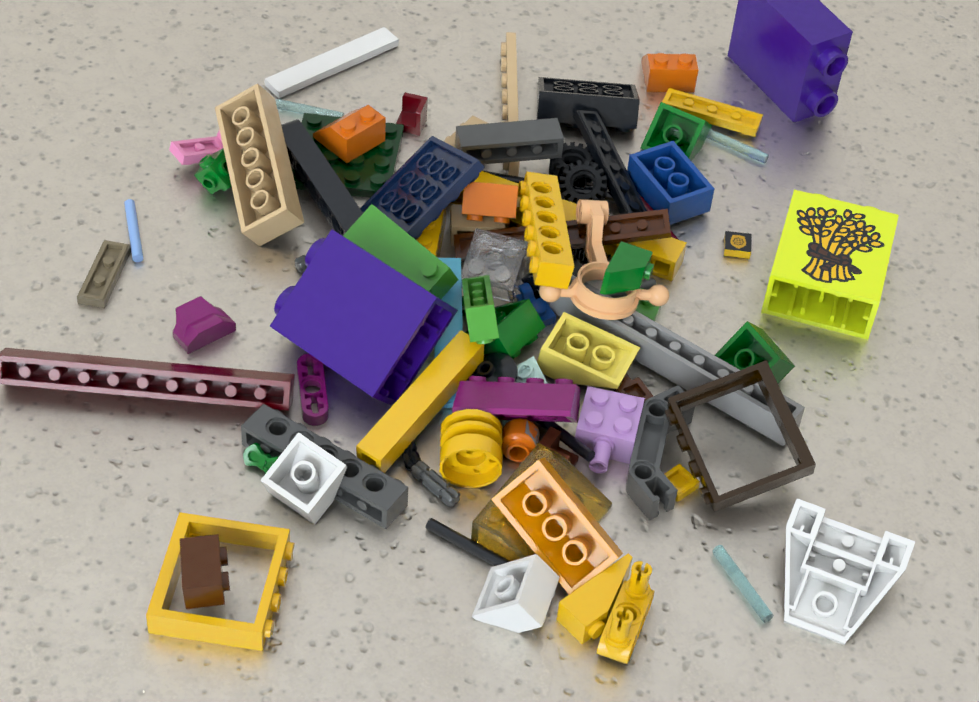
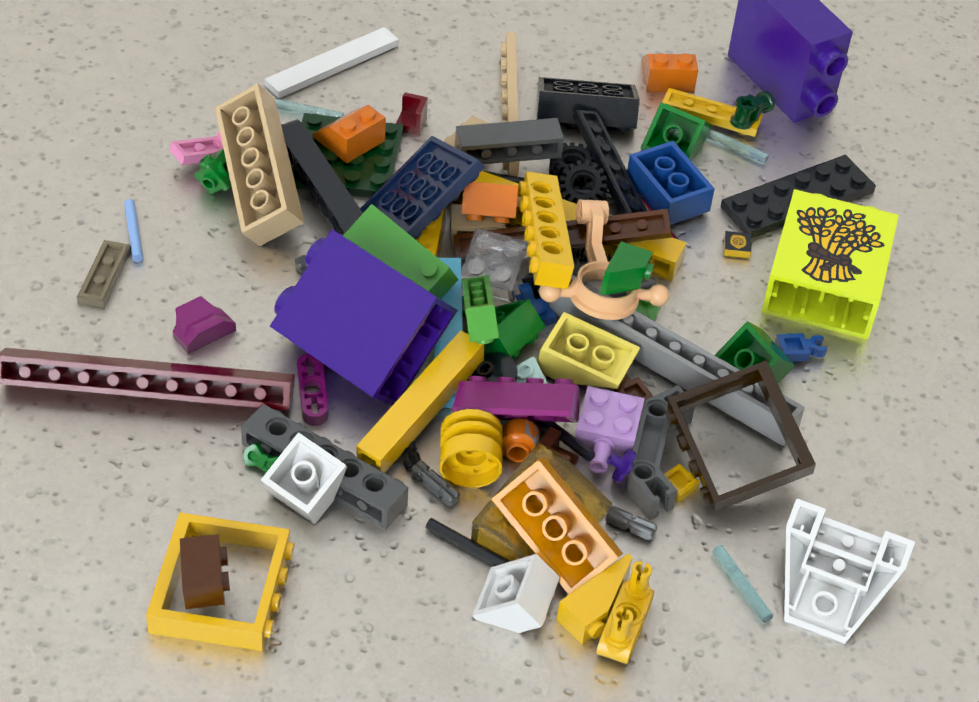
none -> dark grey piece [606,506,657,541]
none -> dark purple plant [607,449,637,483]
none -> black plate [720,154,876,238]
none -> dark green connector [730,91,775,130]
none -> blue plate [775,333,828,362]

